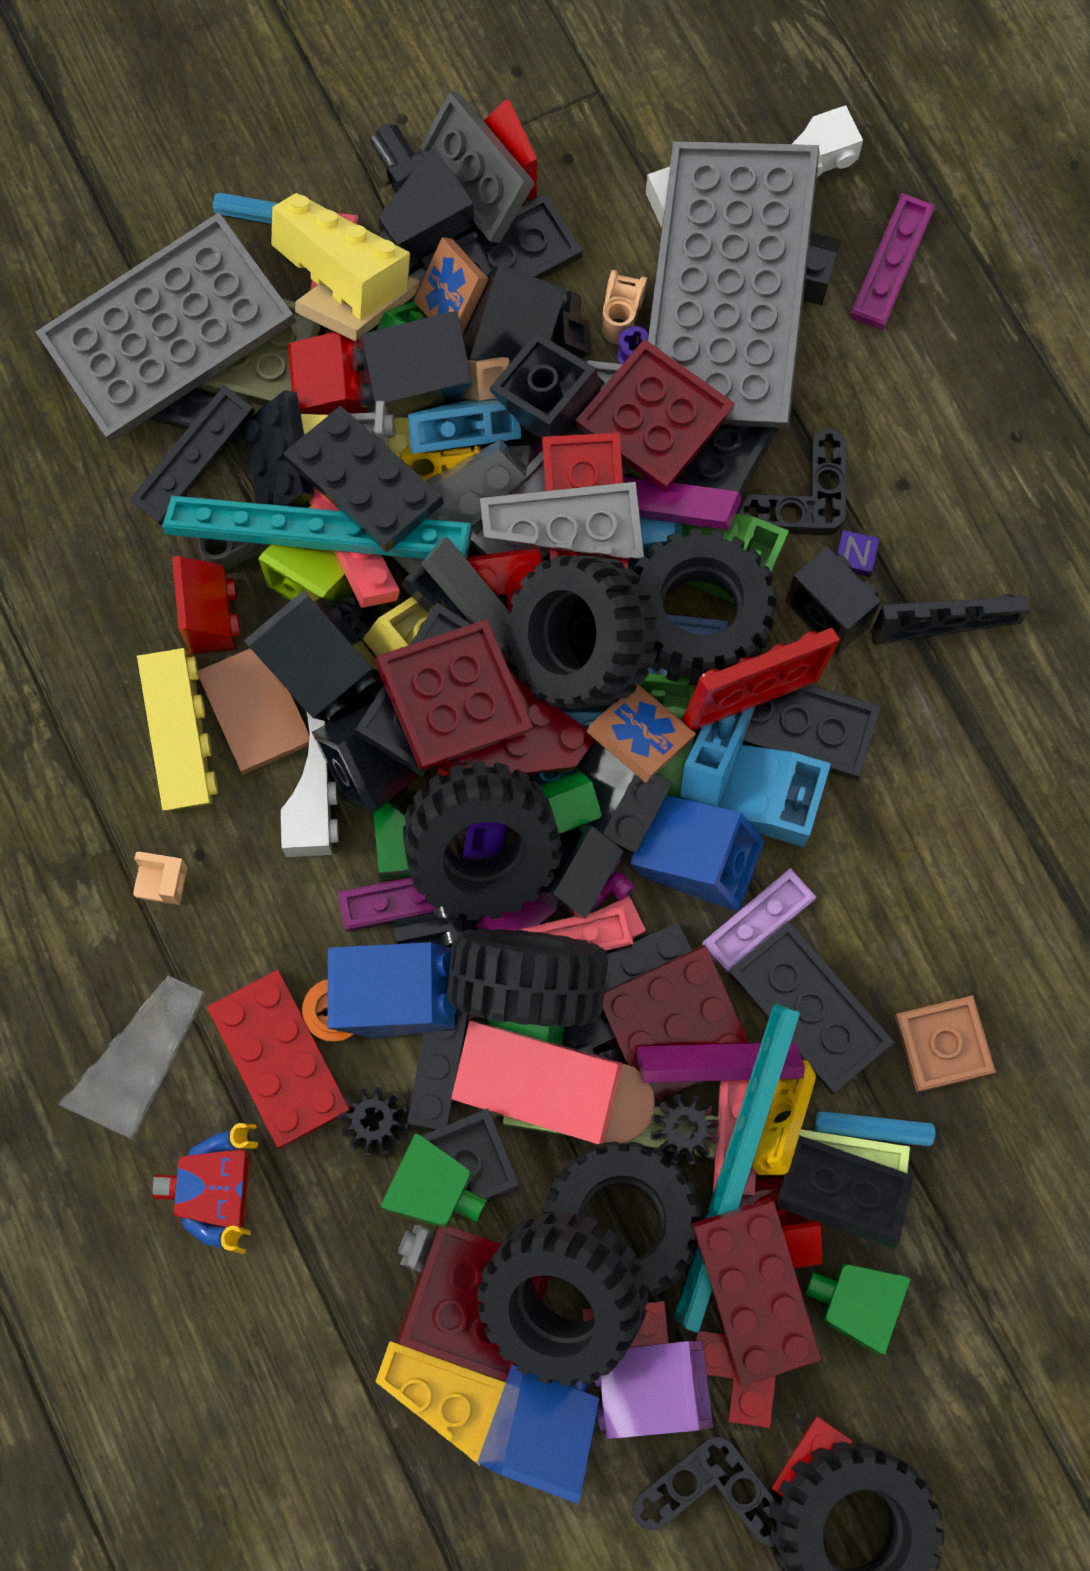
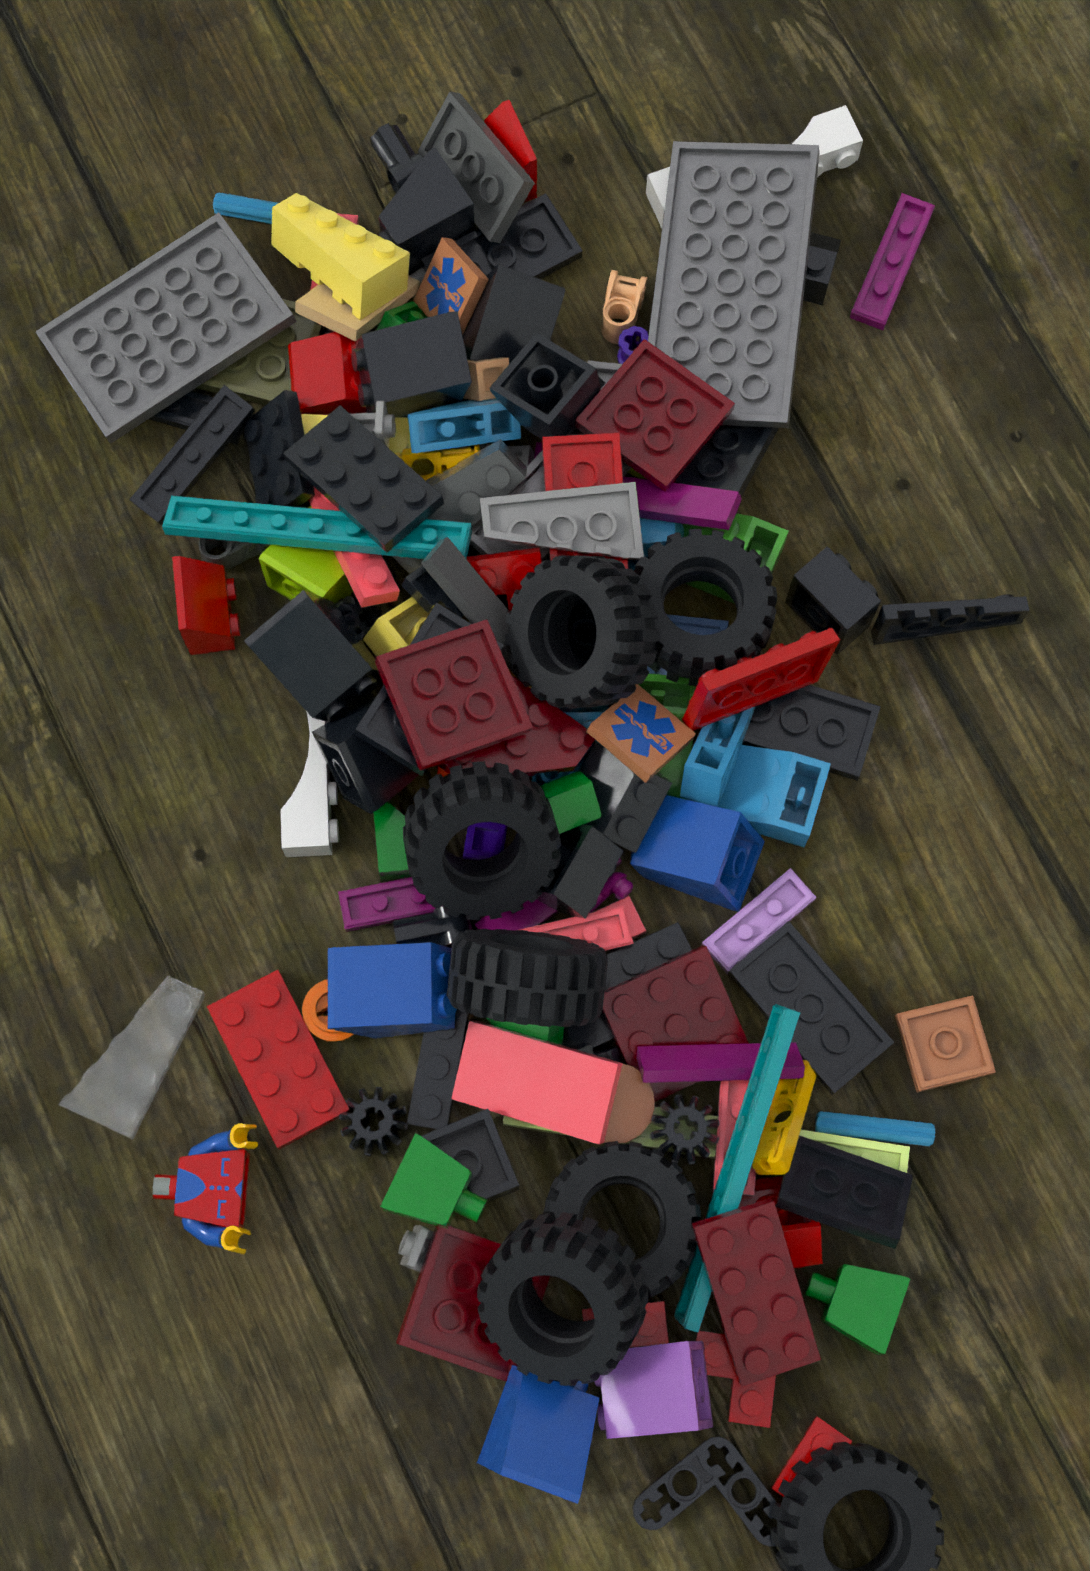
light nougat panel [133,851,188,905] -> none
light yellow wedge [137,648,218,811] -> none
nougat tile [198,649,310,775] -> none
yellow wing [376,1341,506,1466] -> none
black plate [553,290,591,359] -> none
black beam [737,428,846,535] -> none
dark purple tile [837,530,879,577] -> none

